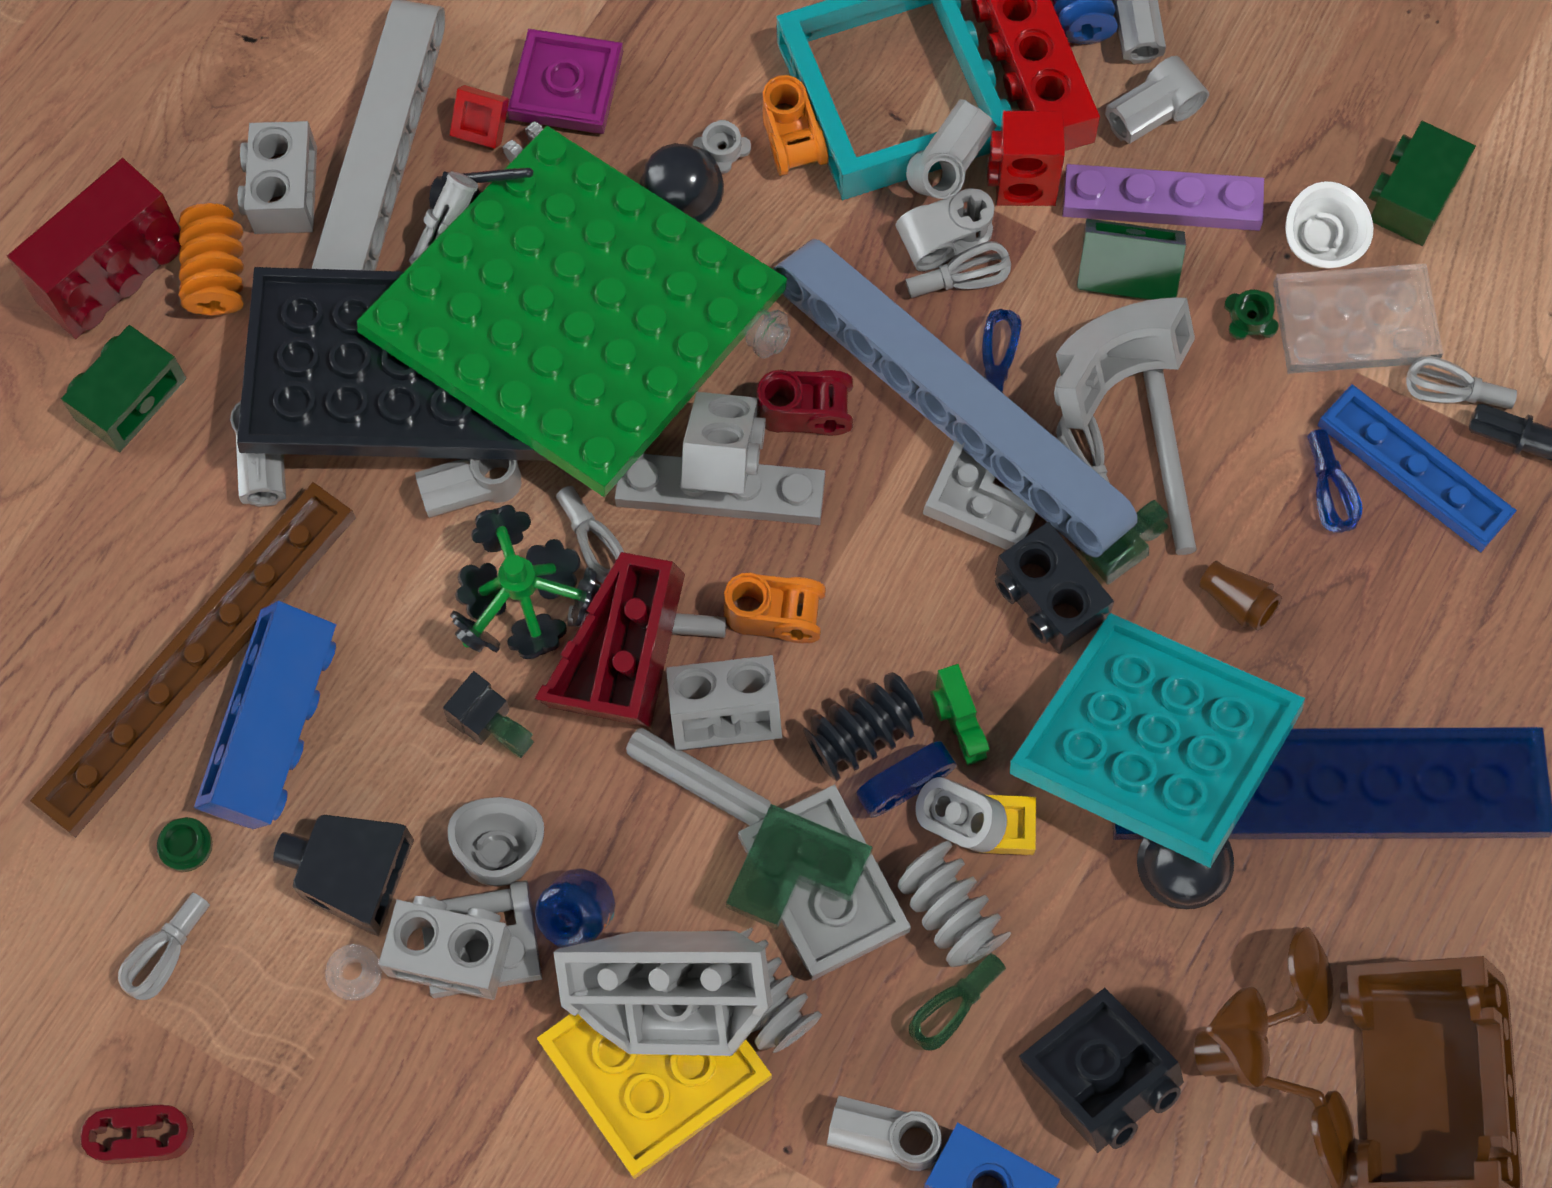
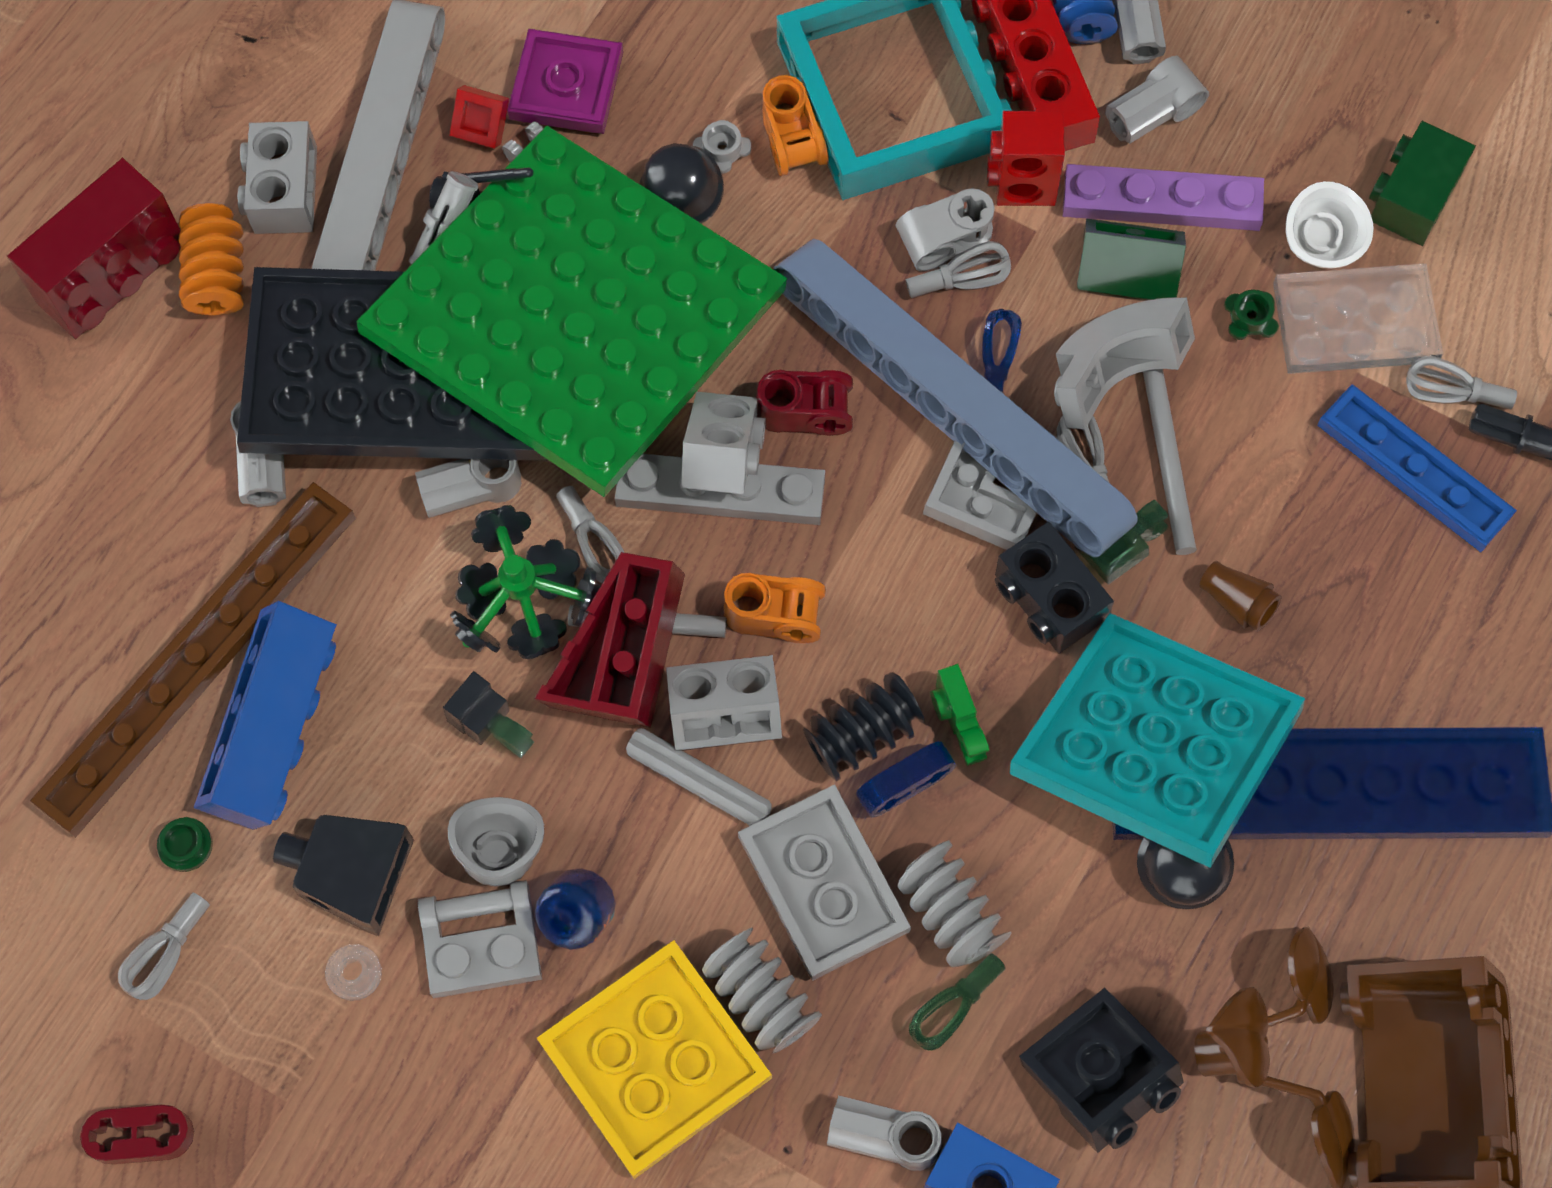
dark green brick [61,325,187,453] -> none
light grey brick [378,896,512,1000] -> none
light grey wedge [553,931,772,1056] -> none
clear green plate [726,804,872,930] -> none
clear plate [746,309,791,359] -> none
light grey piece [906,99,997,199] -> none
light grey plate [916,777,1007,852] -> none
yellow plate [979,795,1036,855] -> none
clear blue piece [1307,429,1363,533] -> none

